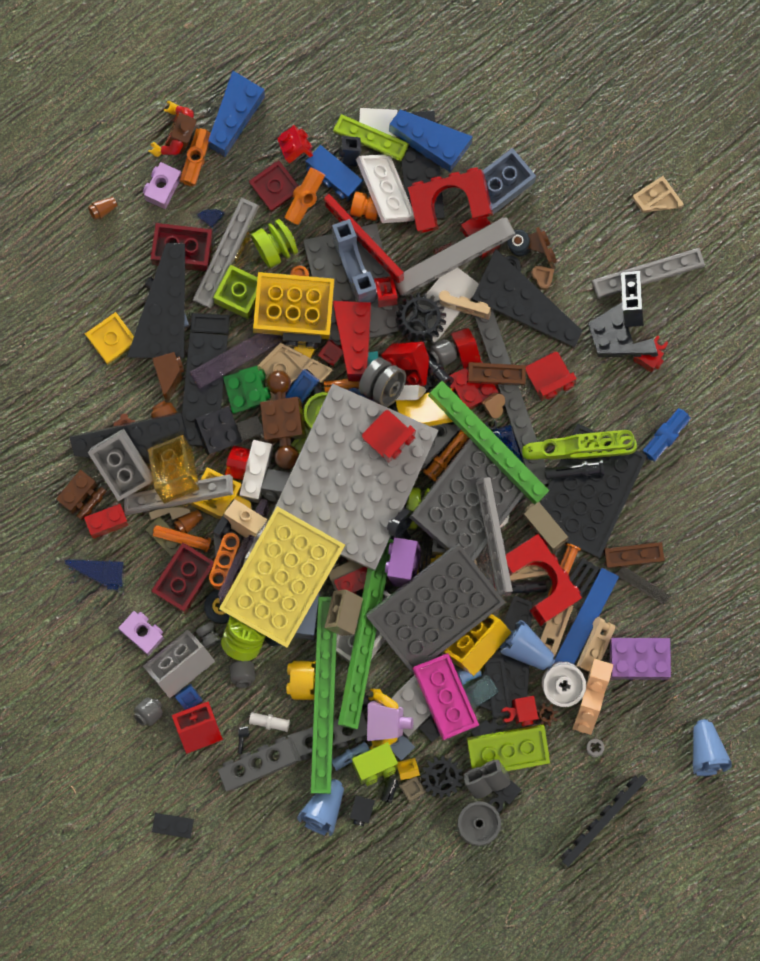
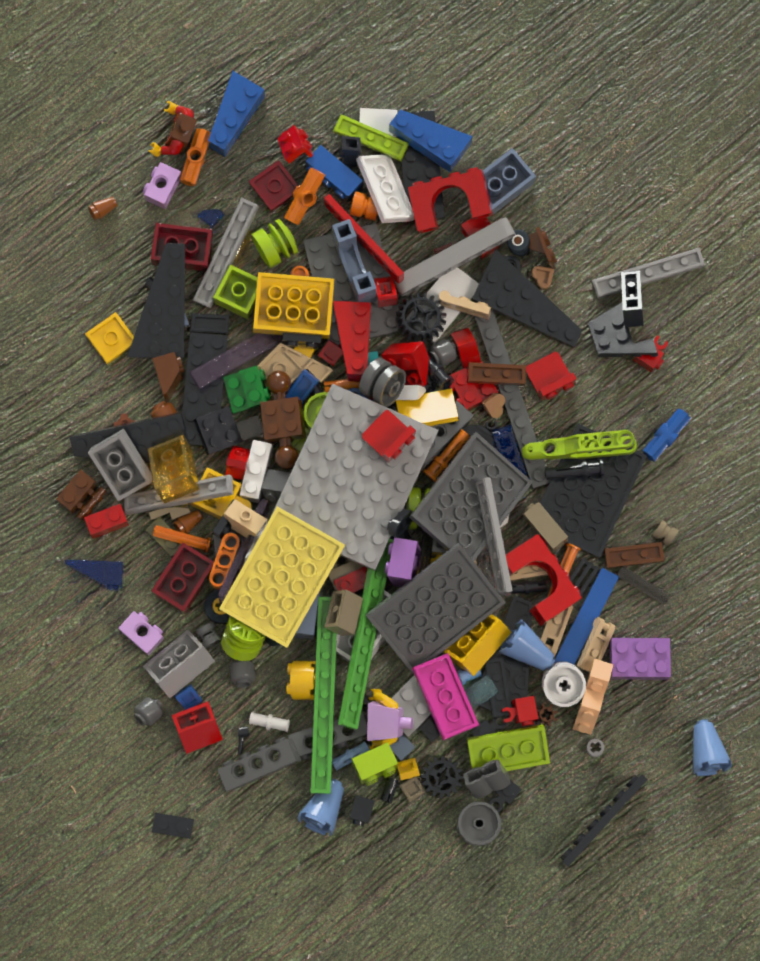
bright green plate [428,381,549,505] -> none
tan wing [632,176,684,213] -> none
none -> dark tan wheel [652,520,679,546]

